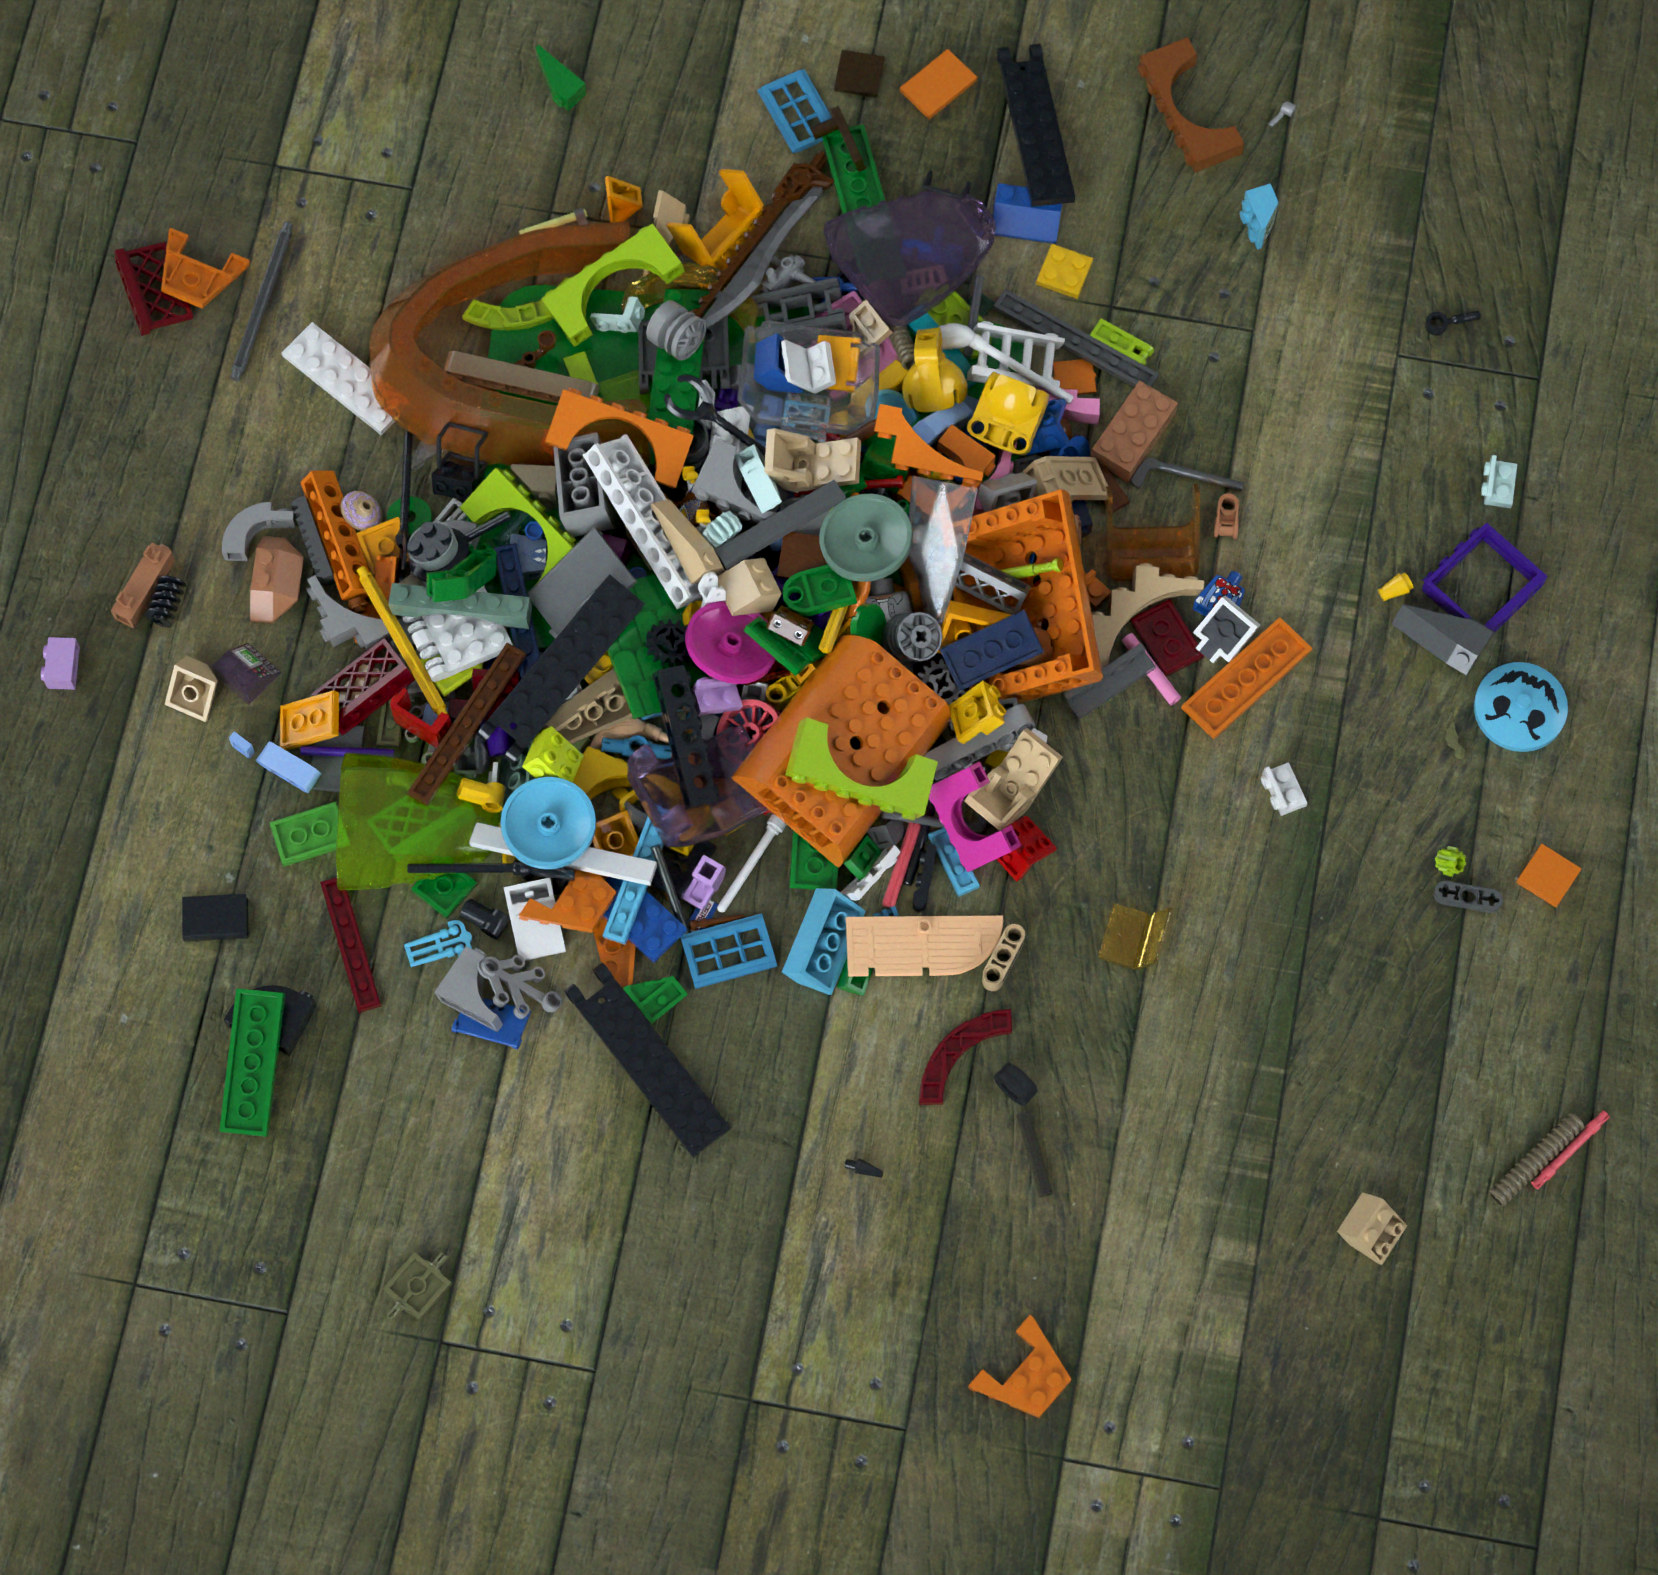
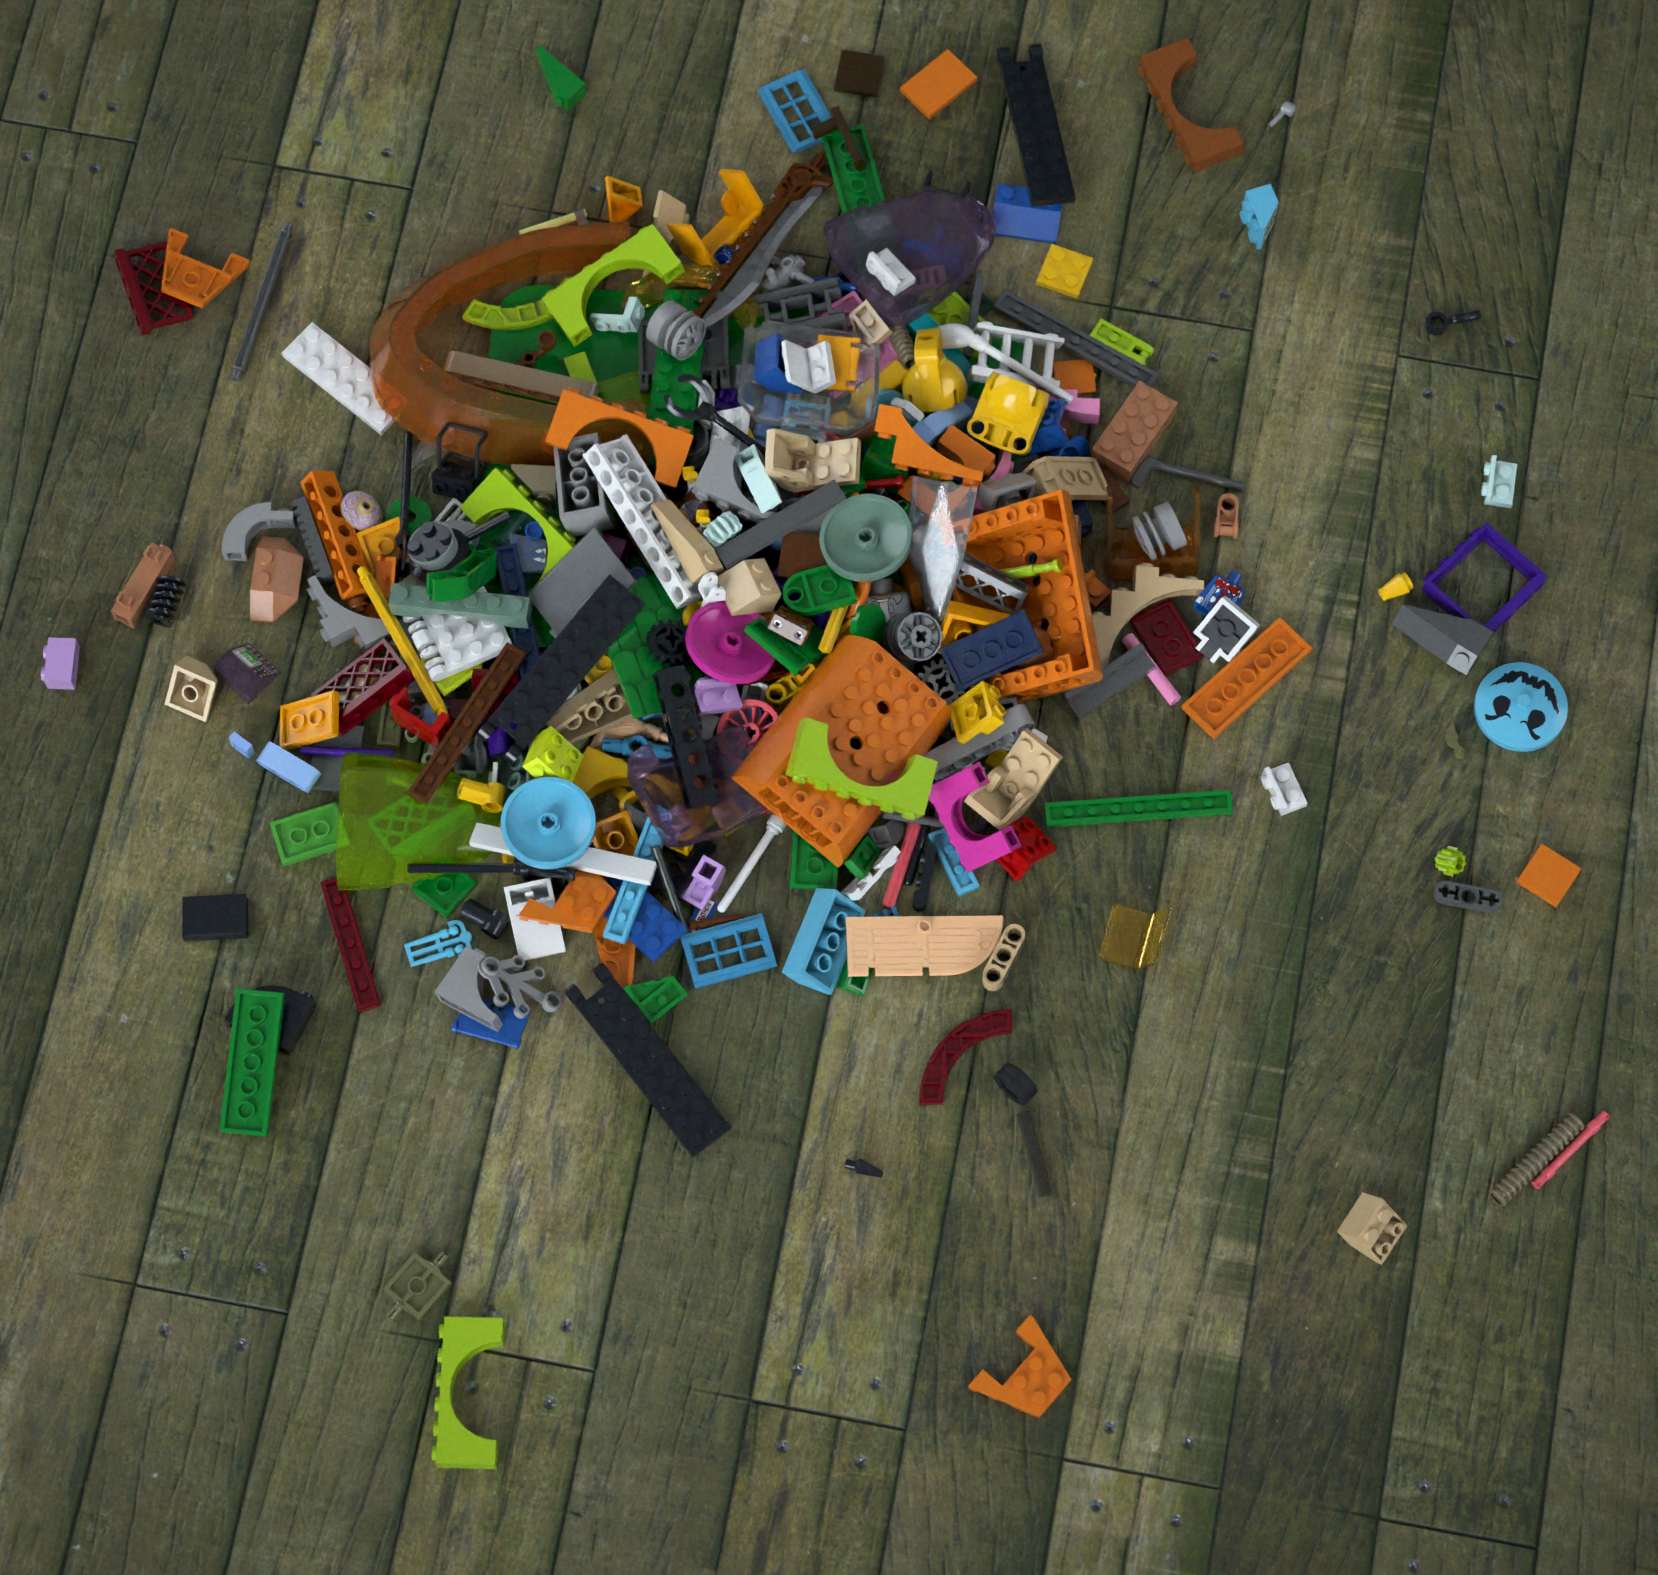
none -> lime arch [432,1316,505,1469]
none -> clear blue axle [713,243,735,265]
none -> white bracket [866,248,916,296]
none -> white tile [890,398,924,422]
none -> green plate [1044,790,1233,828]
none -> light grey wheel [1132,501,1187,561]

